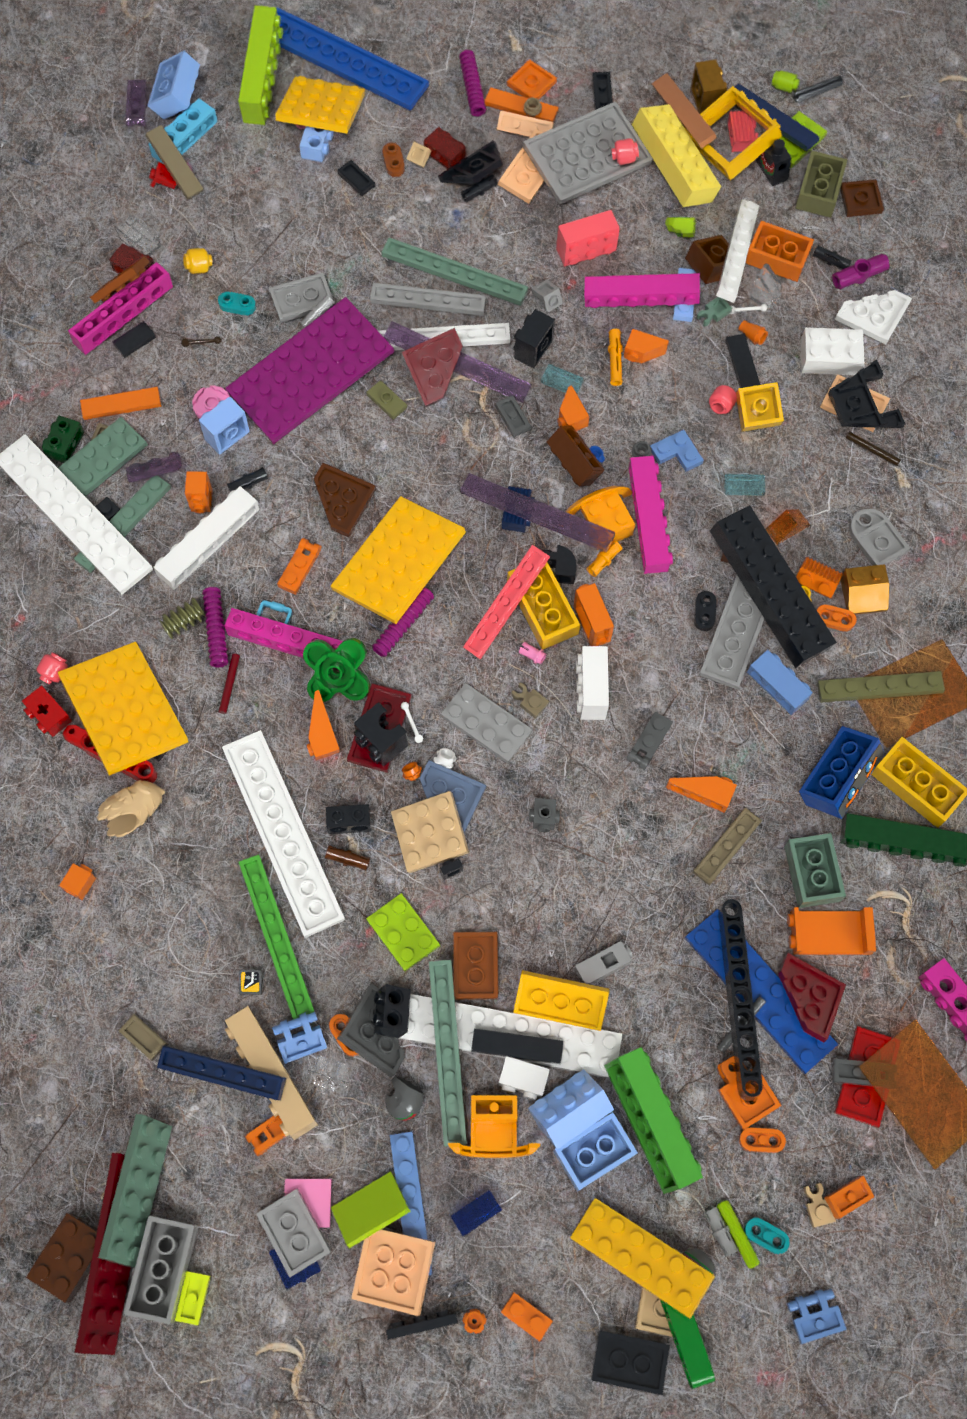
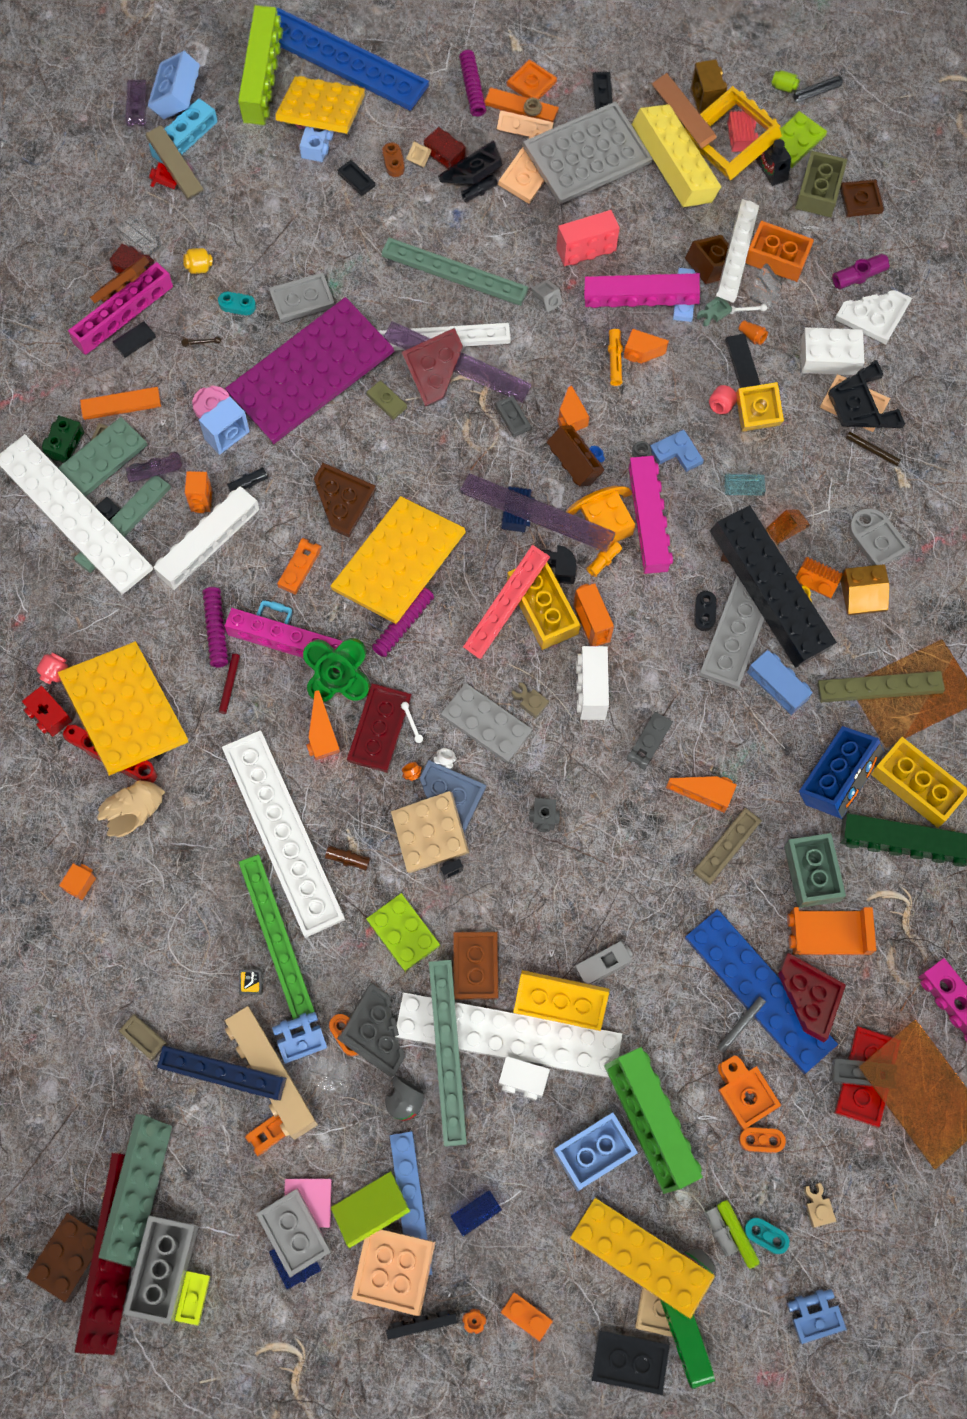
olive piece [158,598,205,639] -> none
light grey pin [300,294,335,327] -> none
black brick [326,804,371,835] -> none
black piece [353,703,408,766] -> none
light grey plate [370,283,486,316] -> none
black brick [372,984,411,1038] -> none
light orange piece [448,1095,541,1158] -> none
black tile [471,1028,563,1064] -> none
black brick [513,309,555,369] -> none
bright pink pin [519,642,546,665] -> none
light blue brick [528,1069,614,1150] -> none
clear light blue tile [541,364,584,394] -> none
coral head [611,138,639,165] -> none
lime rock [665,217,696,237] -> none
black beam [718,899,763,1101] -> none
dark blue tile [734,83,820,152] -> none
black pin [813,245,852,269] -> none
orange plate [817,604,857,632] -> none
orange plate [824,1176,874,1219] -> none

